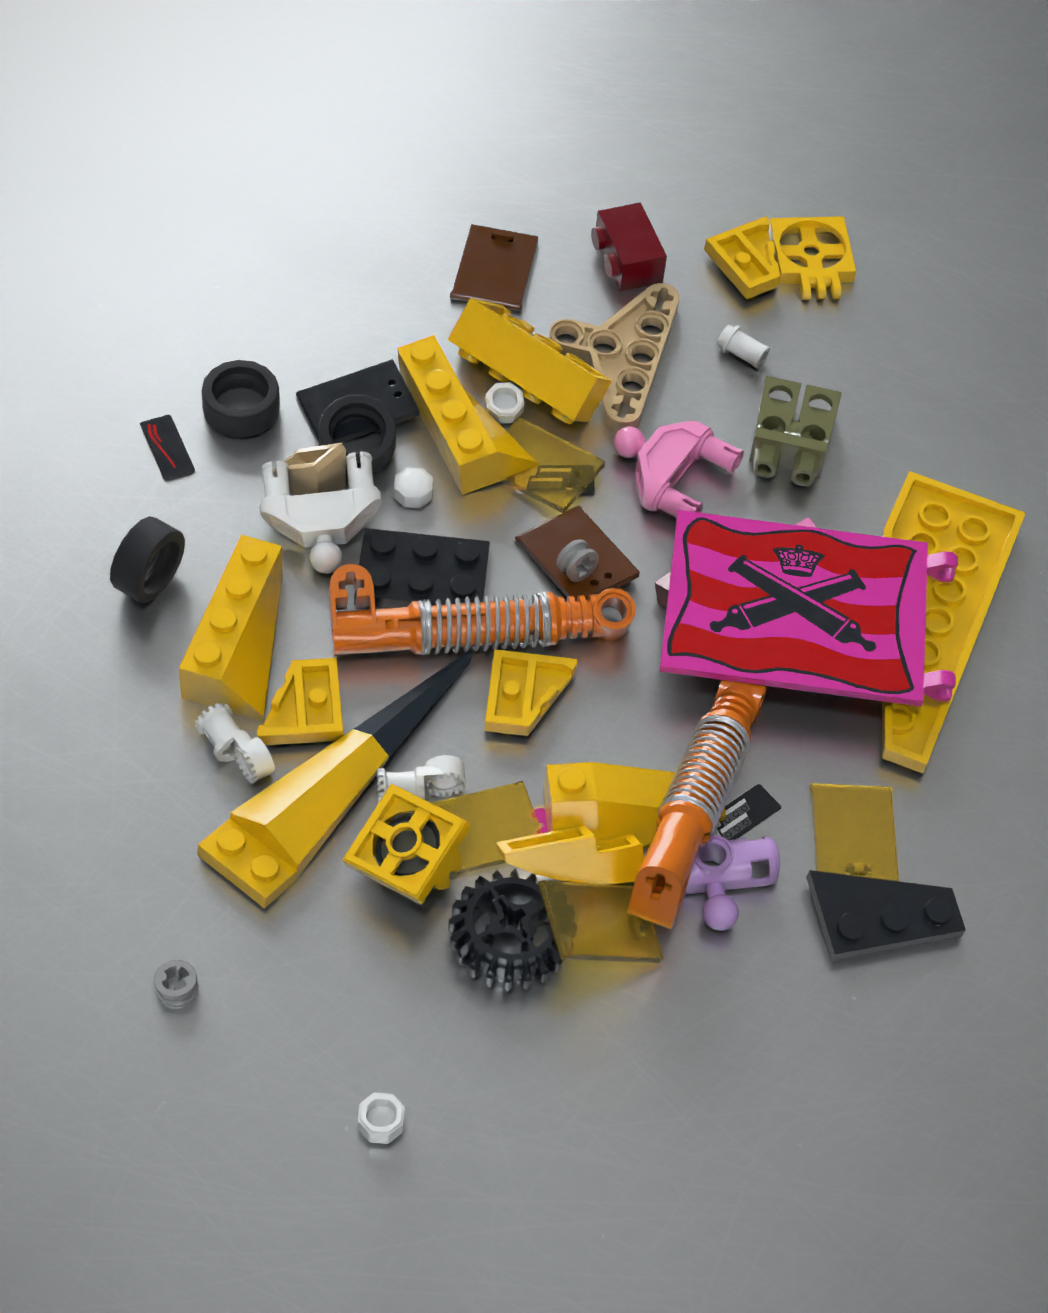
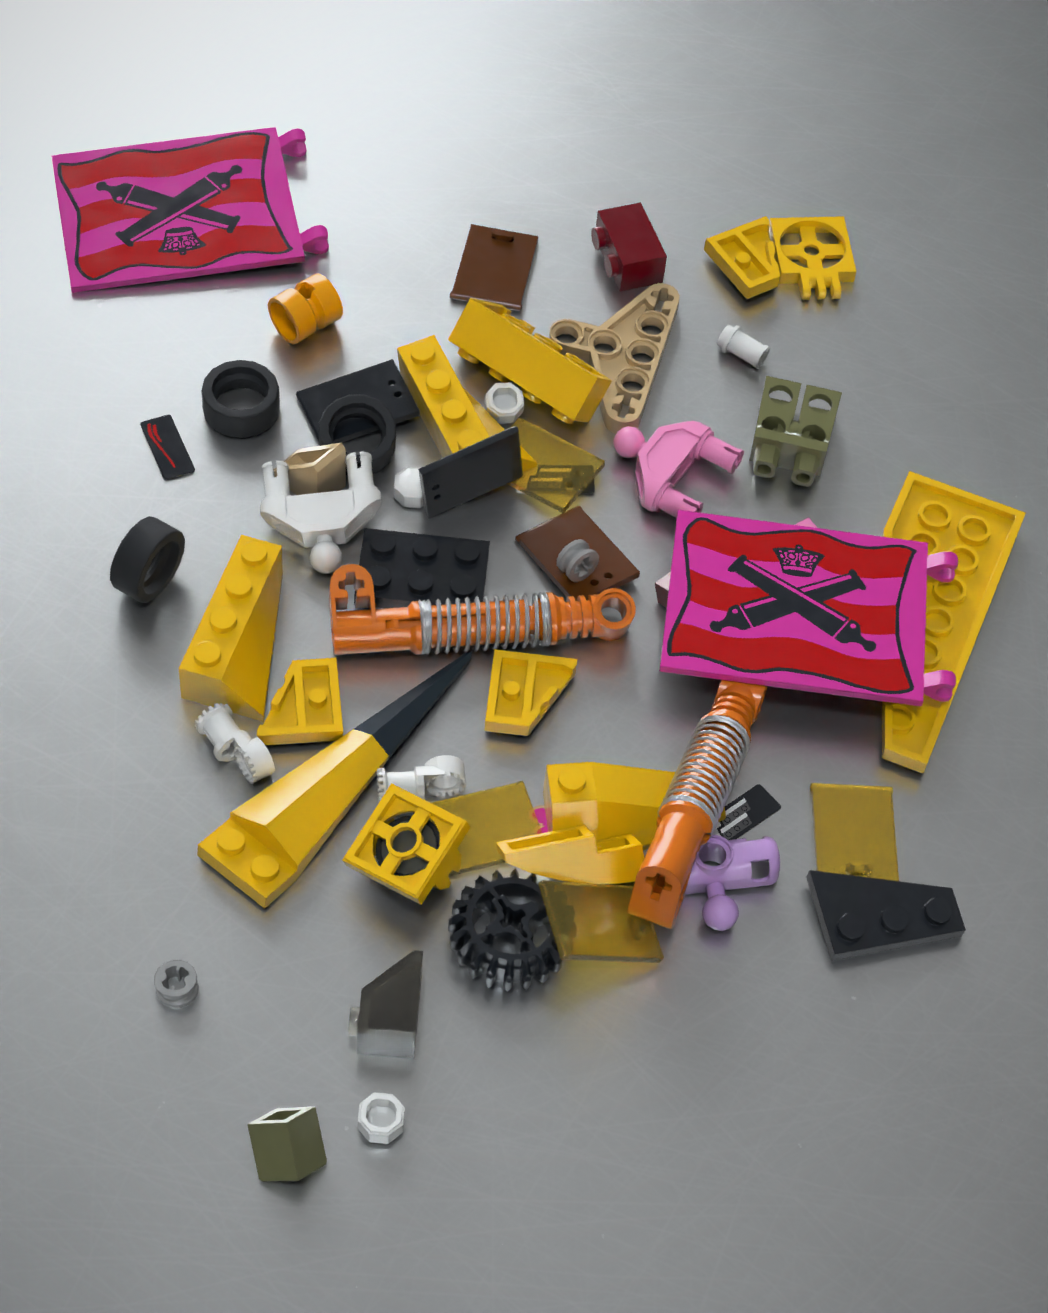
none -> flag [51,127,329,293]
none -> olive panel [247,1107,327,1182]
none -> light orange wheel [268,273,343,344]
none -> clear smoke slope [348,950,423,1058]
none -> black container [418,426,523,519]

